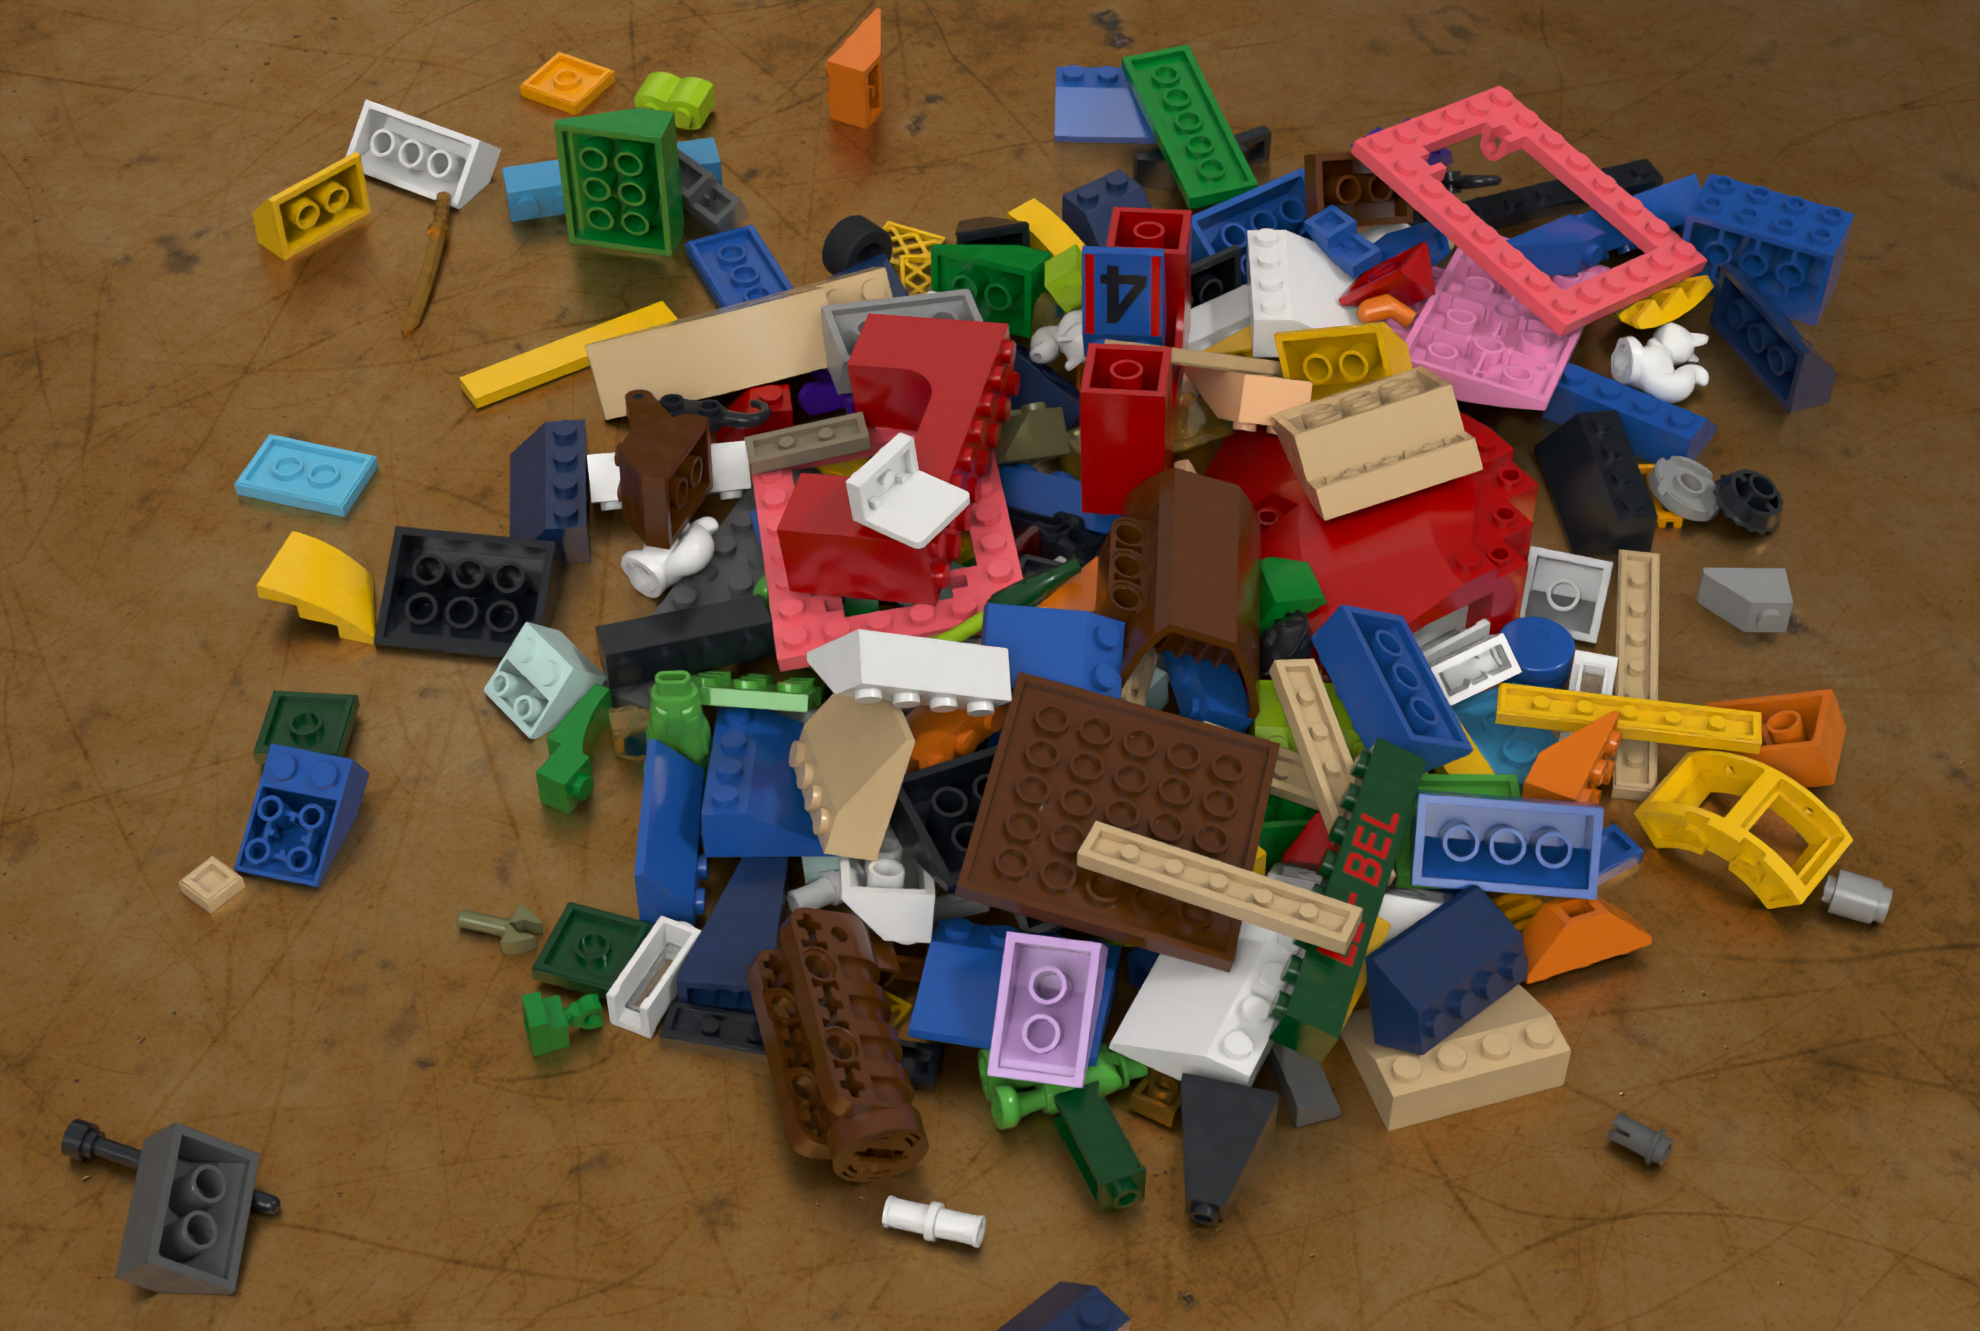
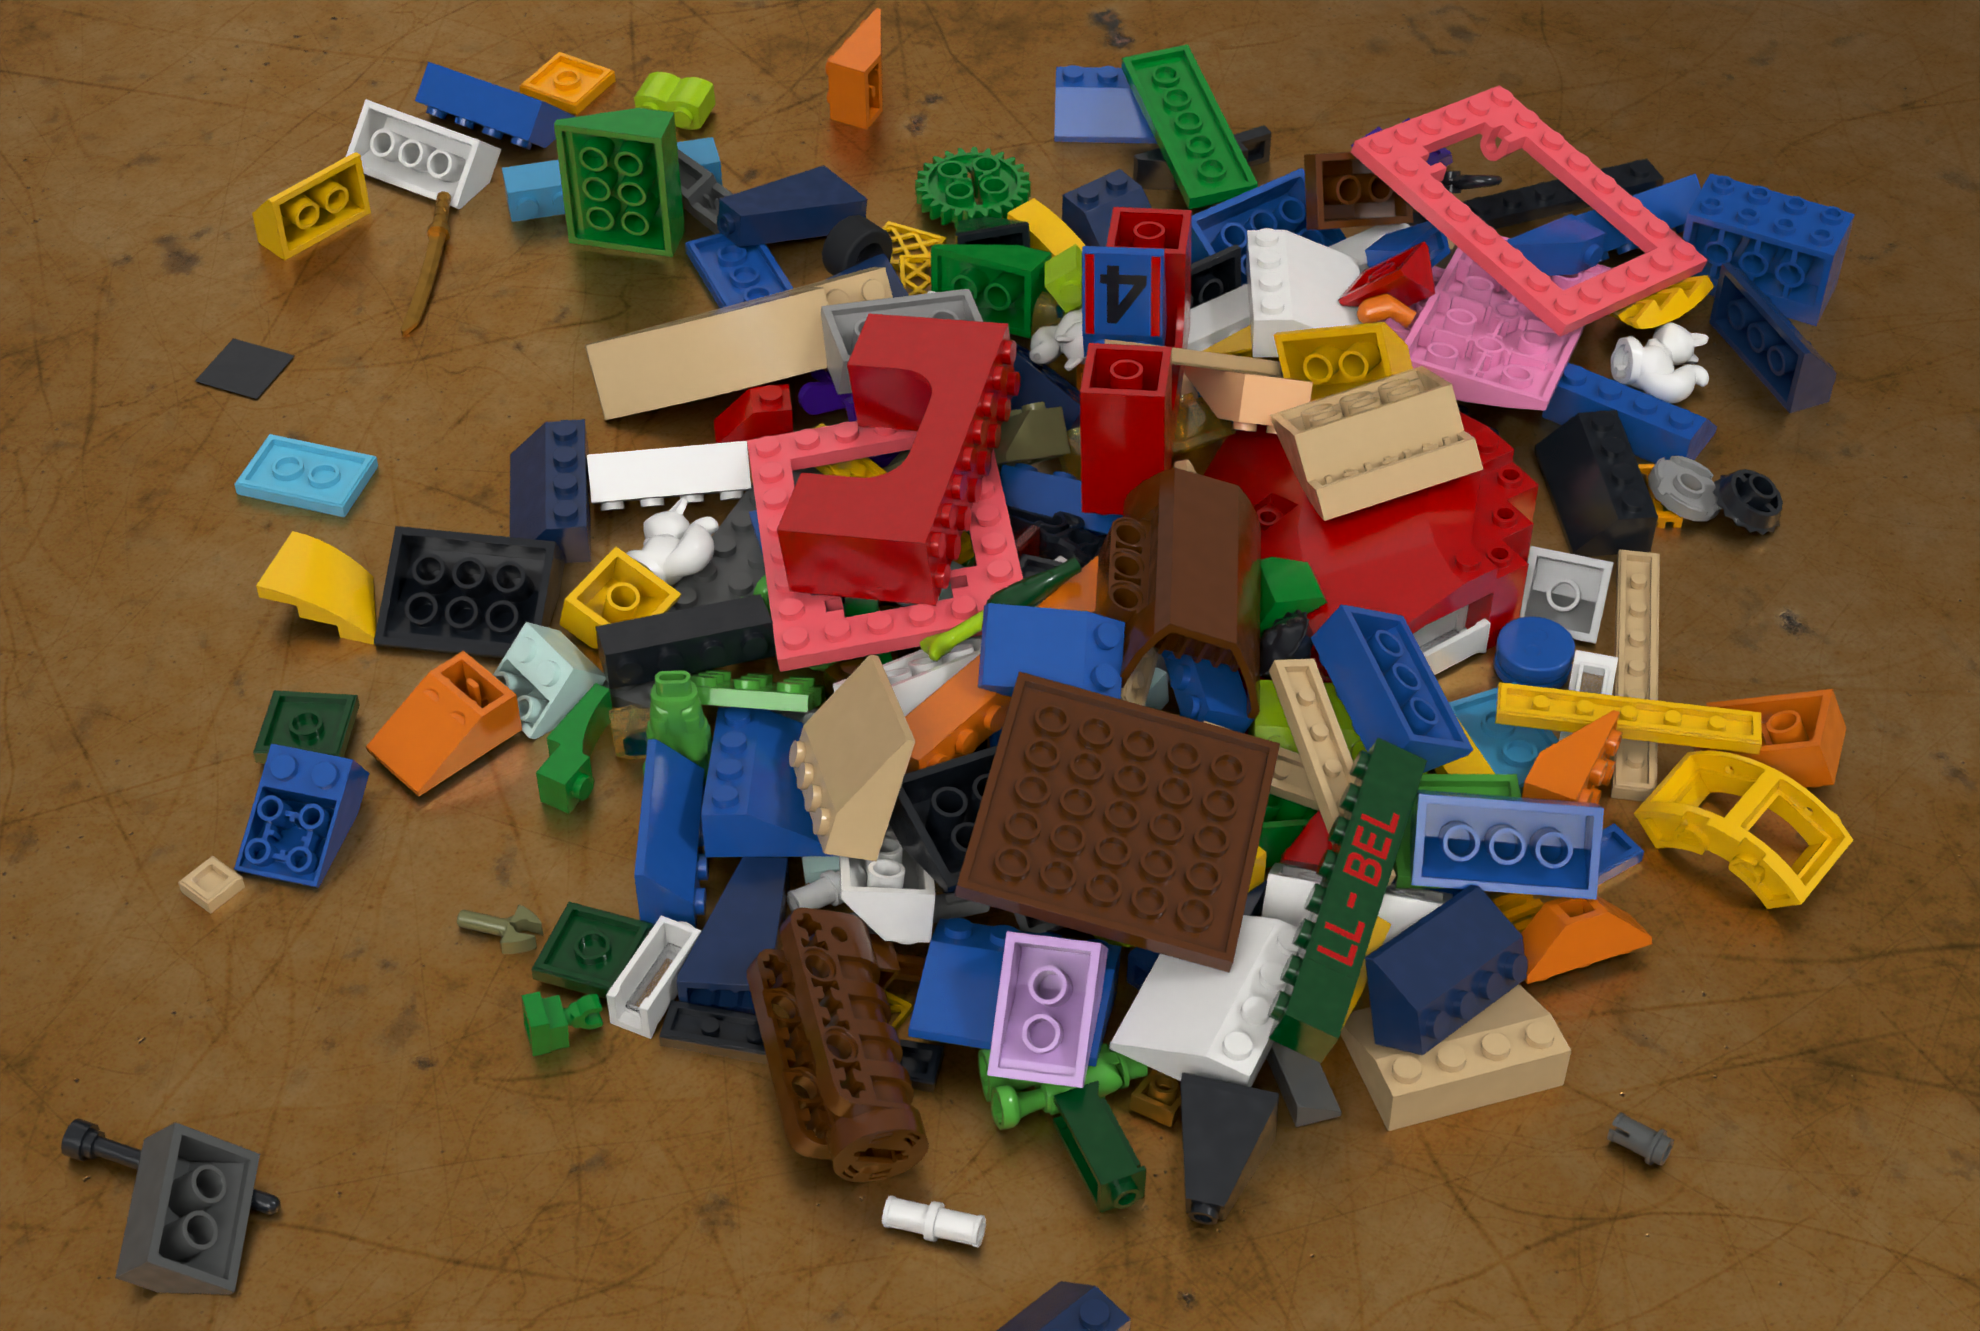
yellow tile [459,301,679,409] -> none
reddish brown slope [614,389,771,550] -> none
dark tan plate [744,412,871,475] -> none
white slope [807,629,1012,717] -> none
white bracket [846,432,970,549] -> none
tan plate [1077,821,1363,955] -> none
blue slope [1304,204,1383,279] -> none
white torso [1430,633,1522,706] -> none
light grey slope [1696,567,1794,632] -> none
light grey brick [1821,869,1893,925] -> none
none -> black sticker [195,338,295,399]
none -> orange slope [366,650,522,797]
none -> blue slope [415,62,576,150]
none -> yellow slope [559,546,681,649]
none -> dark blue slope [717,165,868,247]
none -> green gear [915,147,1031,229]

